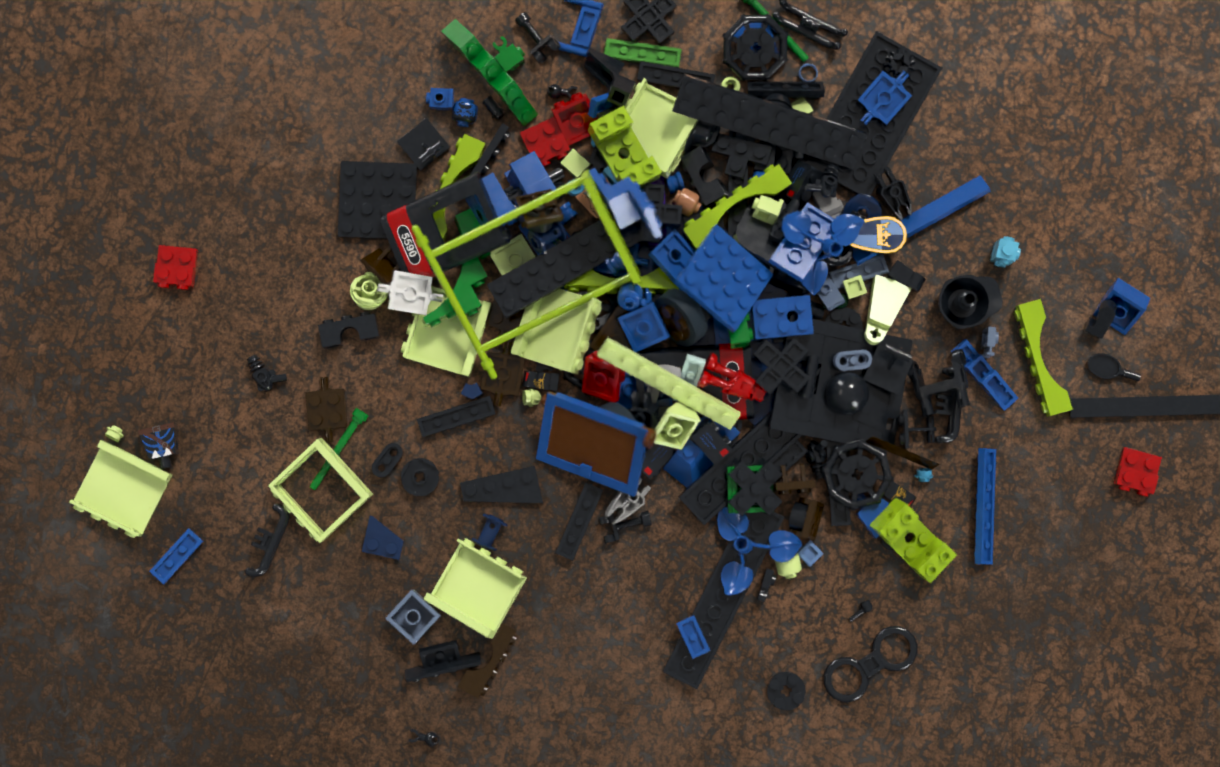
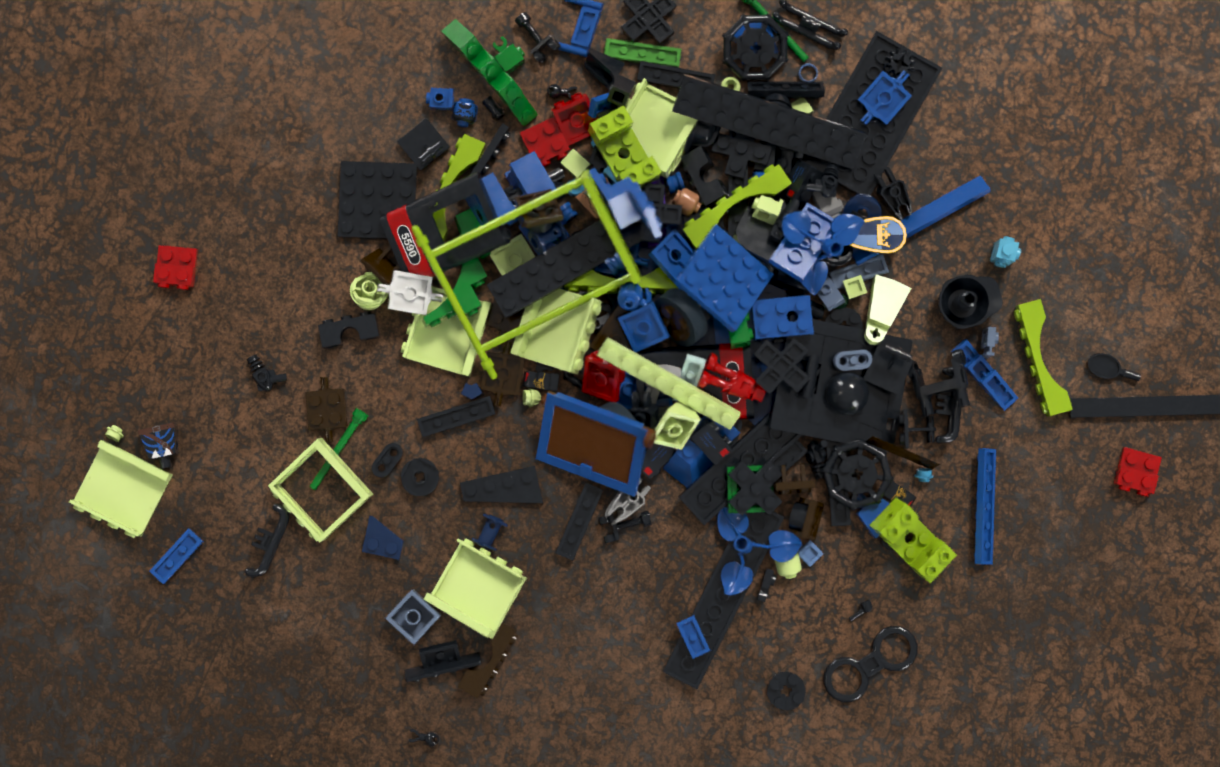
black leg [887,260,926,293] -> none
black leg [1085,300,1117,339] -> none
blue slope [1093,278,1150,335] -> none

